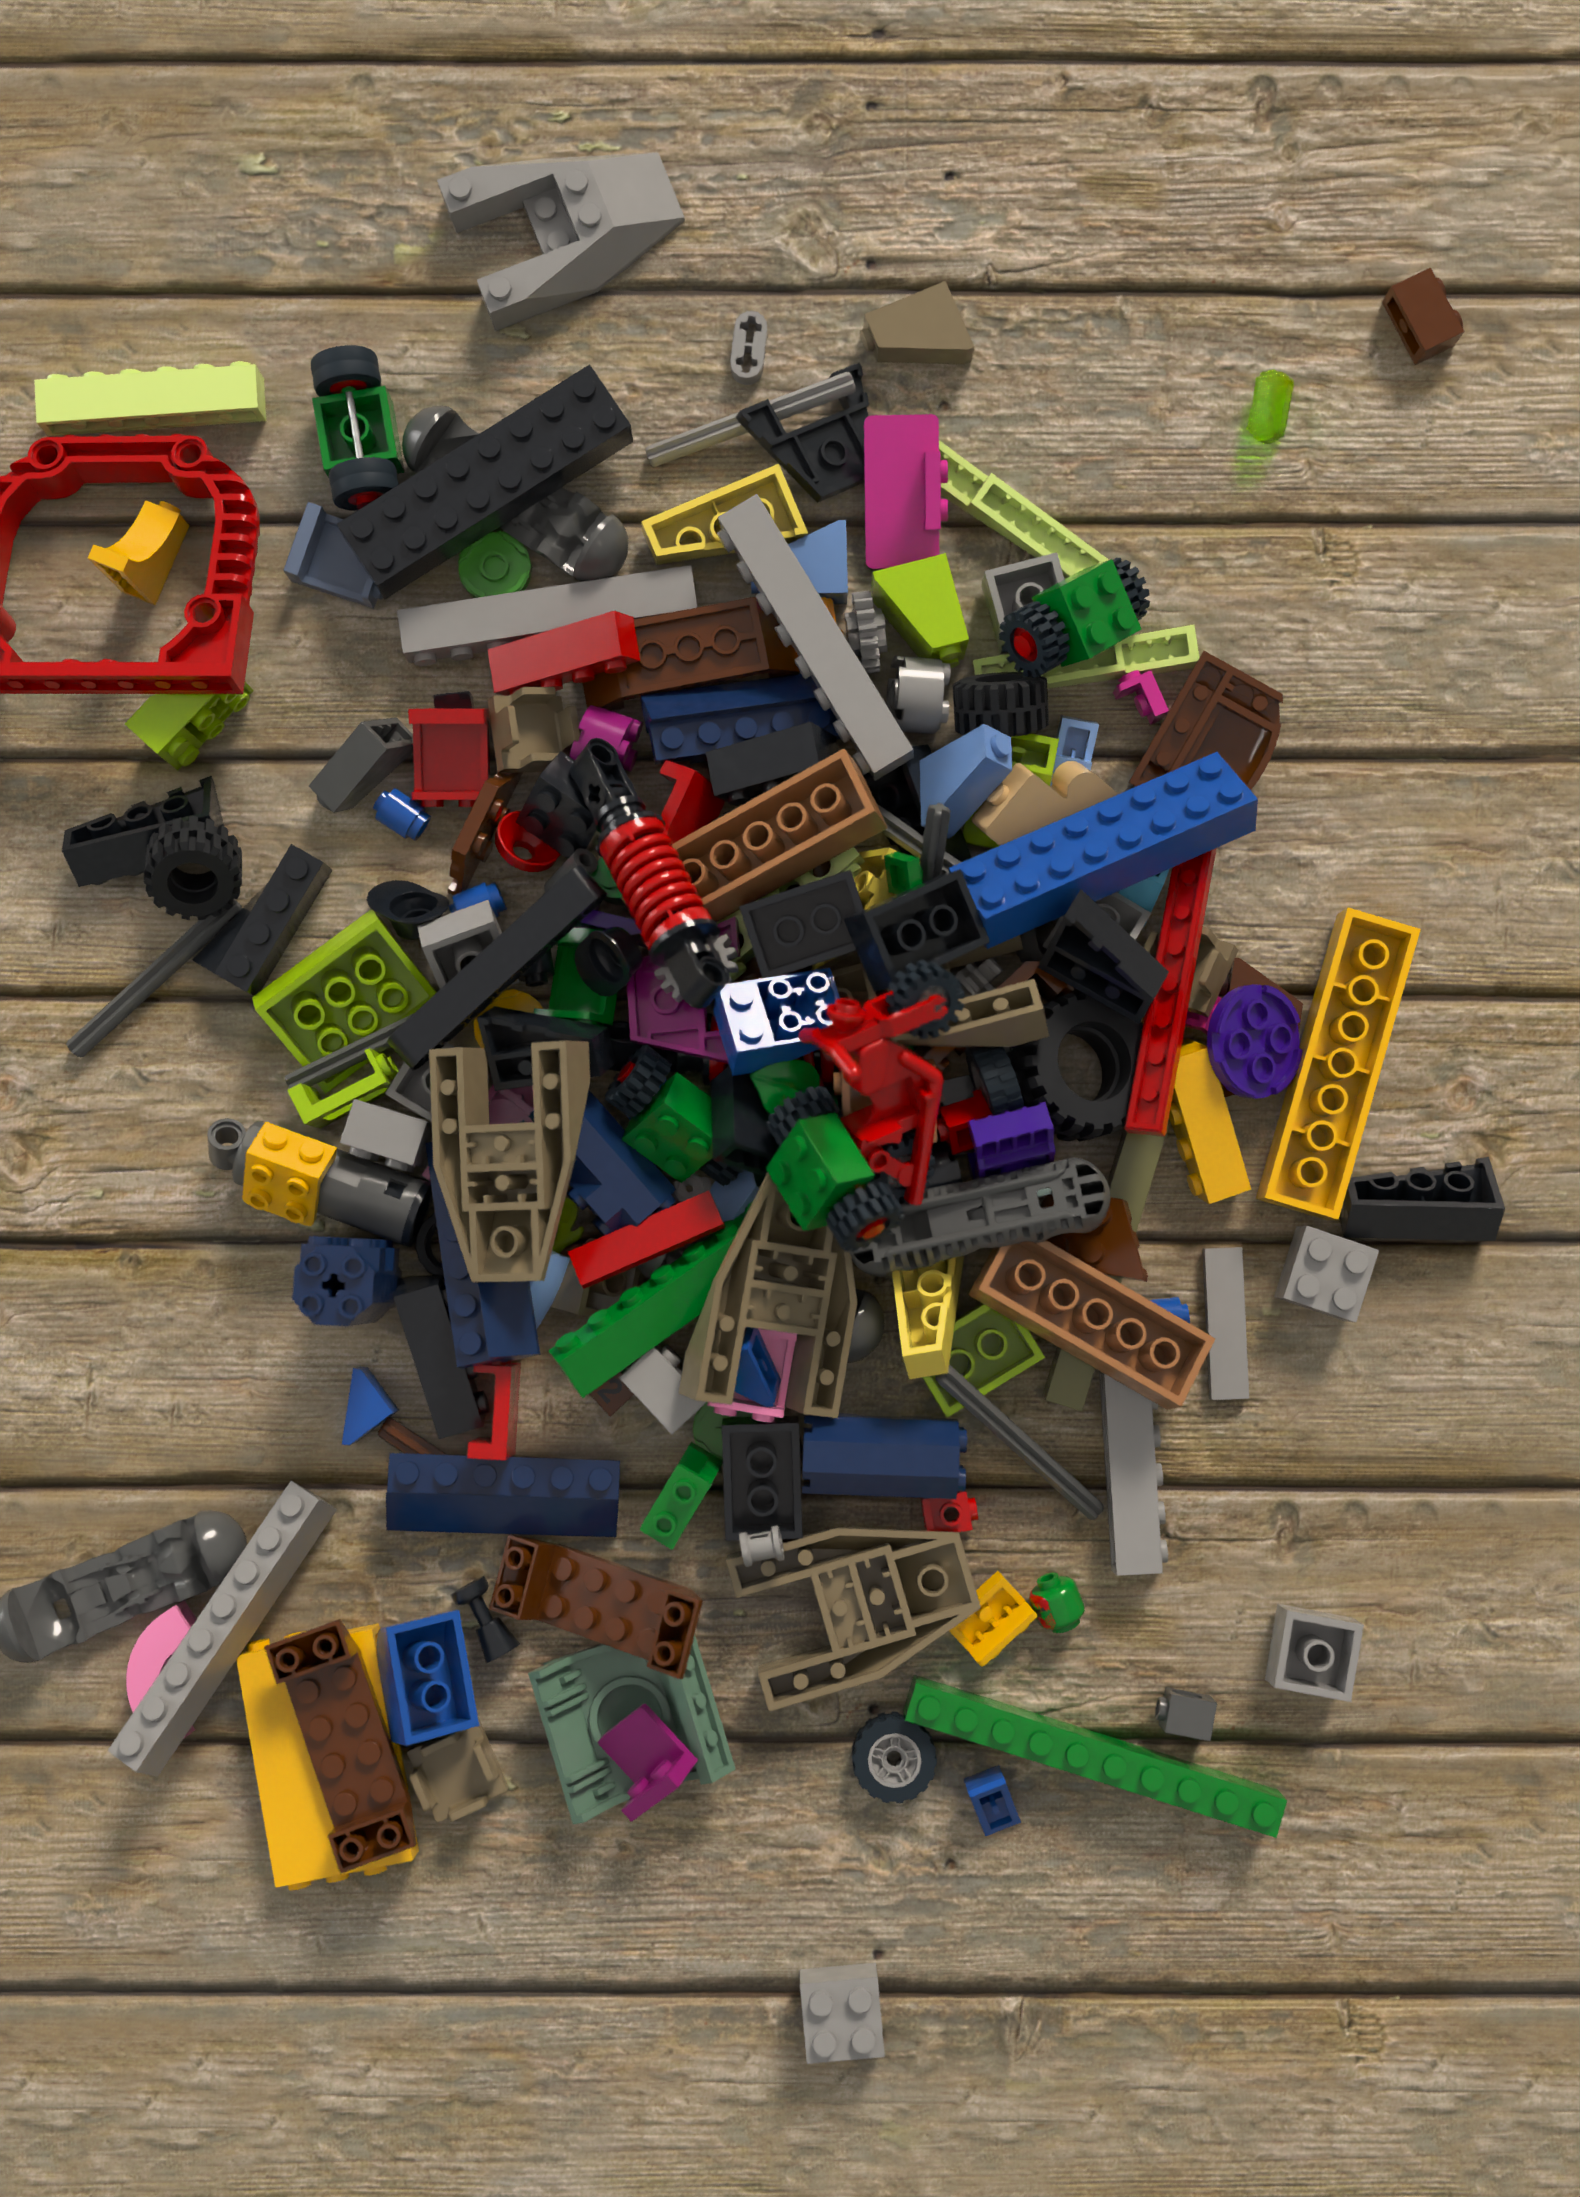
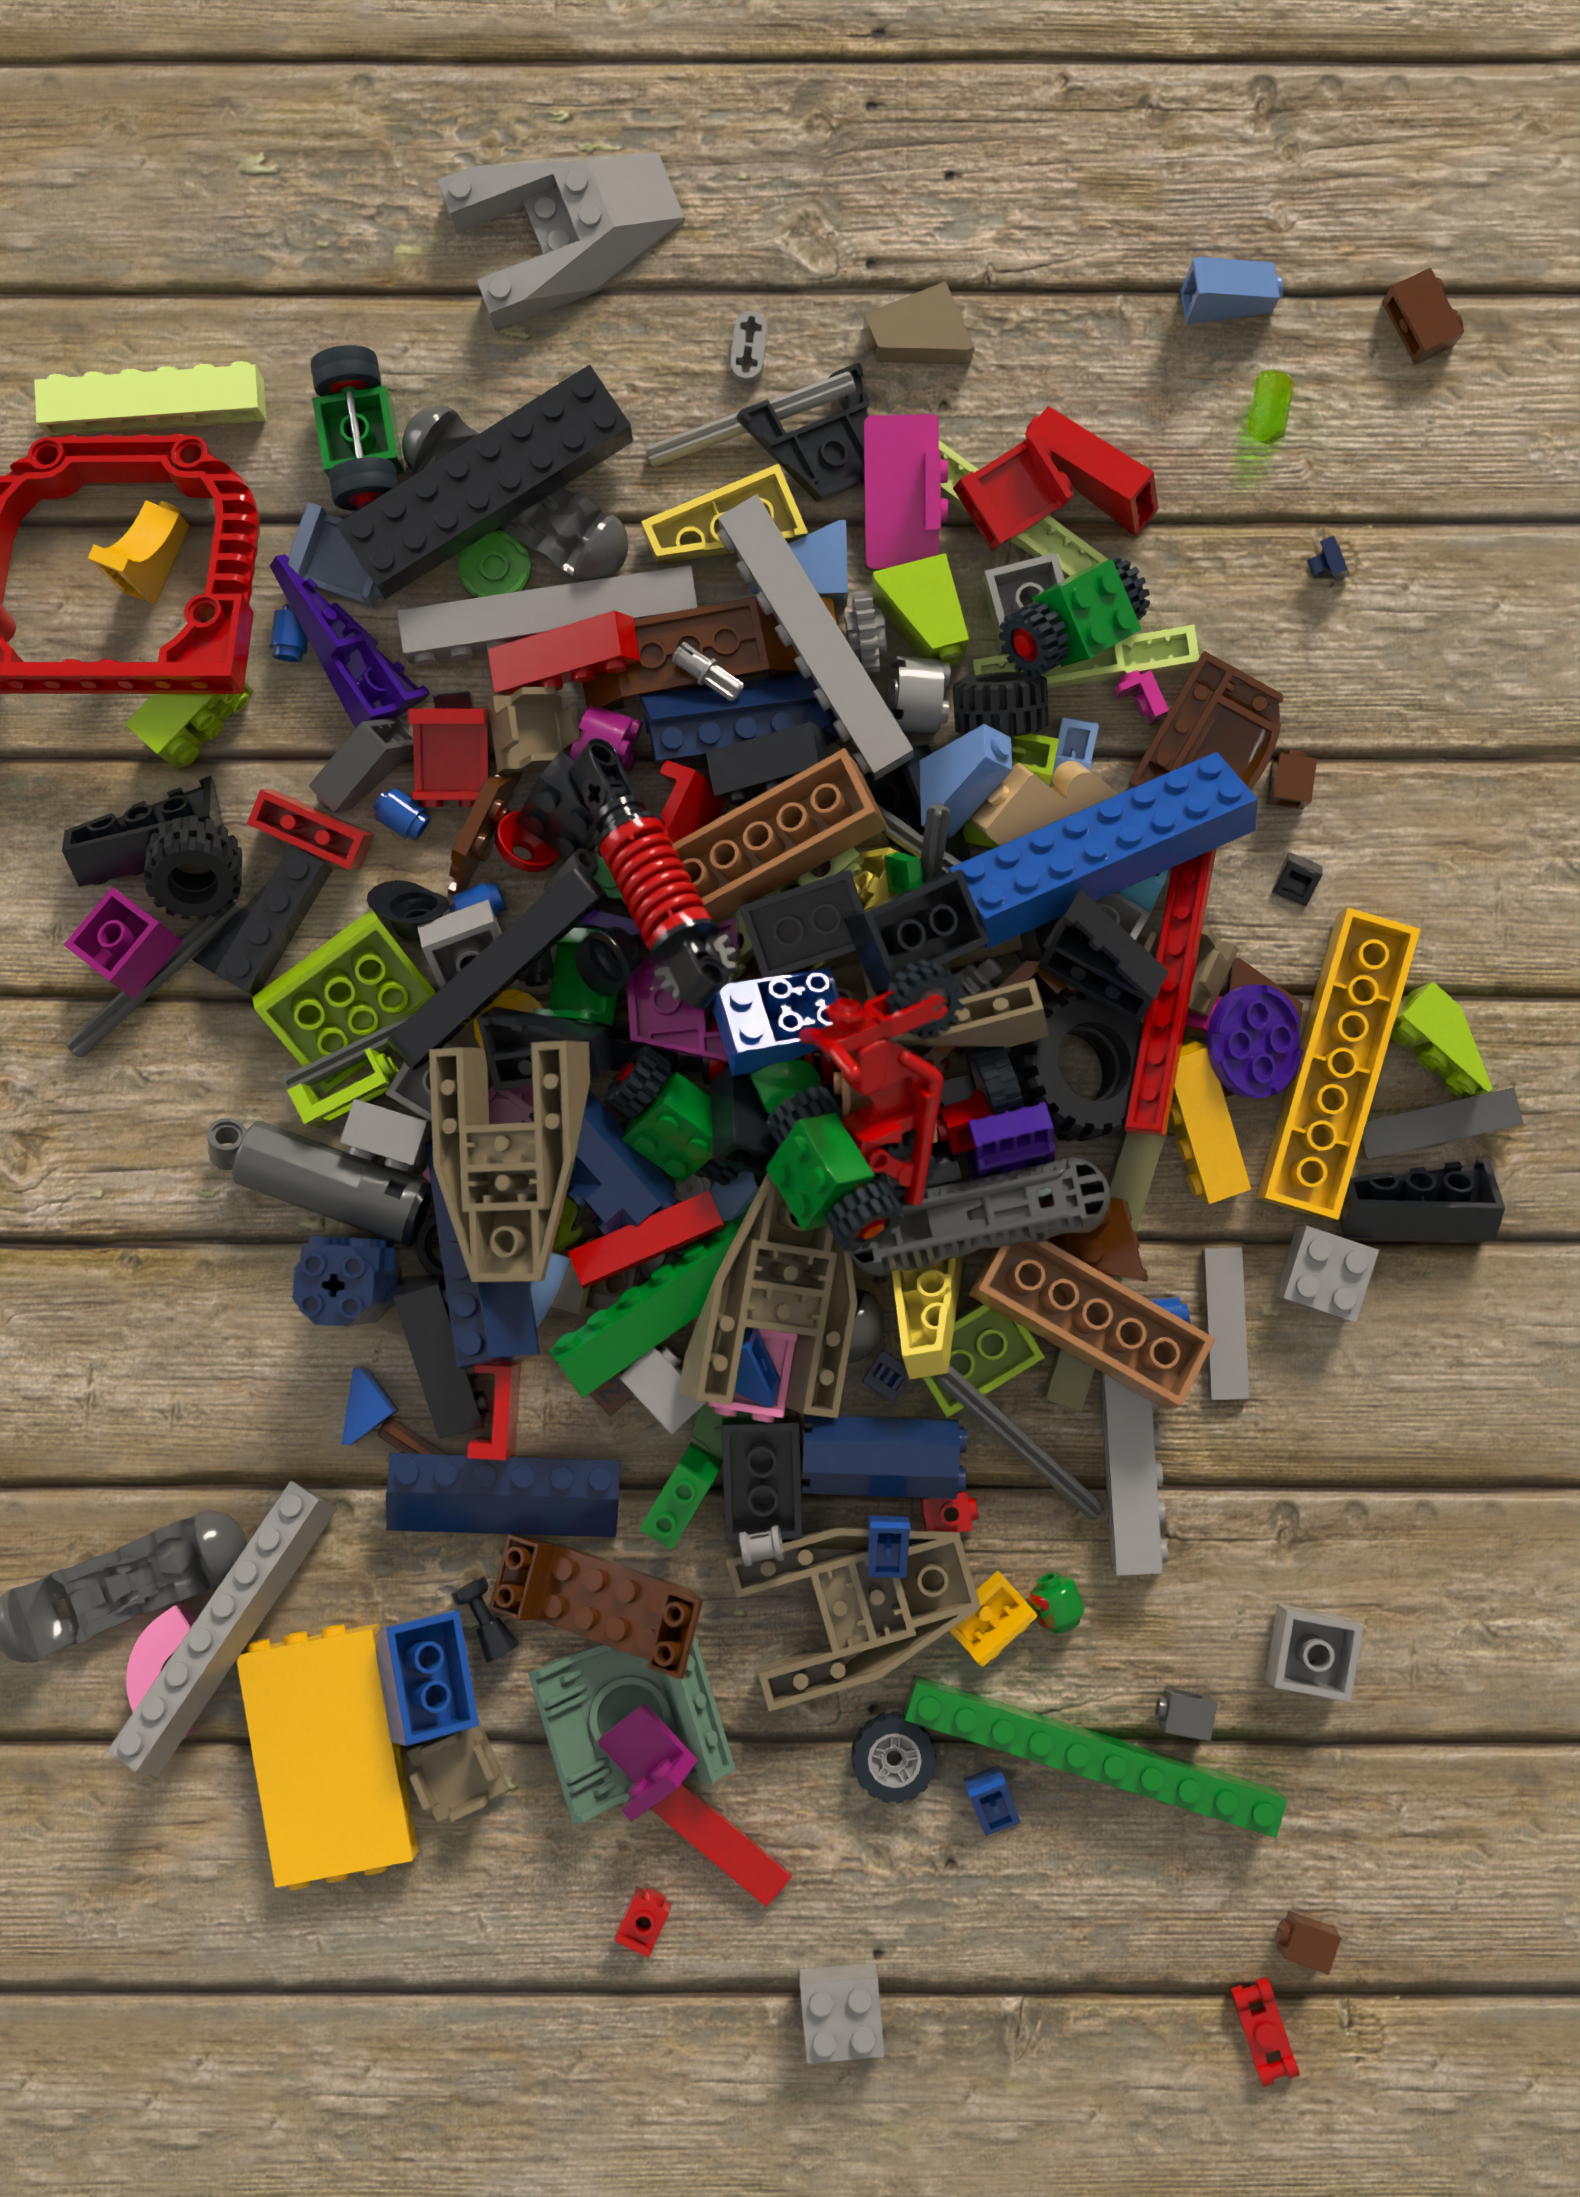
yellow bracket [242,1122,337,1226] -> none
reddish brown slope [264,1619,416,1874] -> none
none -> magenta brick [64,887,183,1000]
none -> red brick [247,789,374,870]
none -> dark purple wedge [269,554,430,729]
none -> blue brick [270,605,309,663]
none -> red brick [614,1887,671,1958]
none -> red tile [651,1782,791,1907]
none -> light grey axle [671,642,744,701]
none -> dark blue tile [862,1350,909,1403]
none -> blue slope [868,1515,910,1578]
none -> red panel [953,433,1074,552]
none -> red slope [1025,406,1159,536]
none -> medium blue slope [1181,257,1283,325]
none -> red plate [1230,1976,1300,2088]
none -> reddish brown brick [1266,750,1317,810]
none -> black slope [1272,852,1323,907]
none -> reddish brown brick [1275,1910,1341,1975]
none -> dark blue tile [1307,535,1351,582]
none -> dark grey slope [1362,1088,1524,1159]
none -> lime slope [1390,981,1493,1098]

